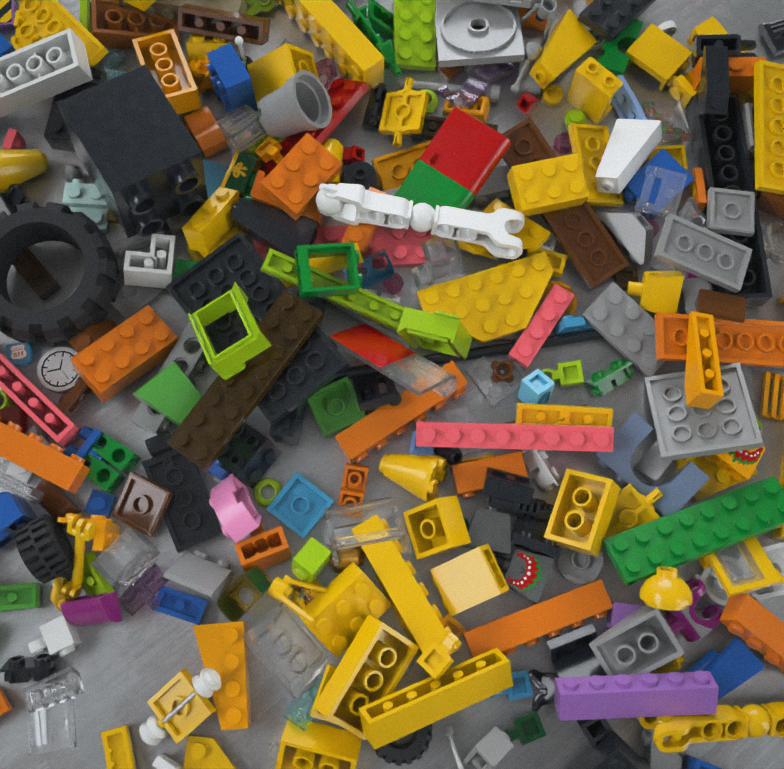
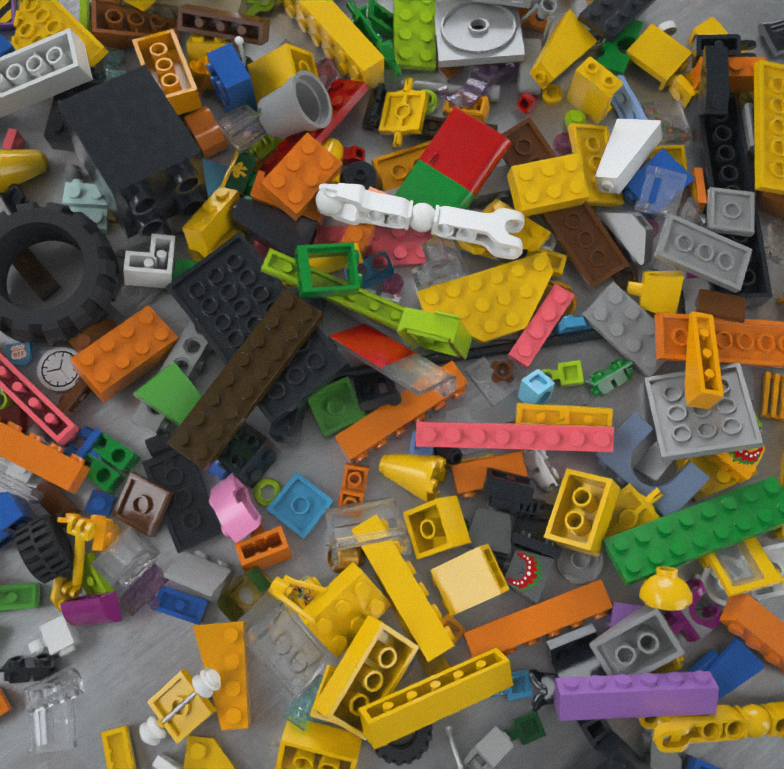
lime piece [188,282,271,380] -> none
light orange plate [253,136,284,164] -> none
lime slope [291,537,331,583] -> none
yellow plate [417,632,462,681] -> none
light grey hinge [511,42,543,93] -> none

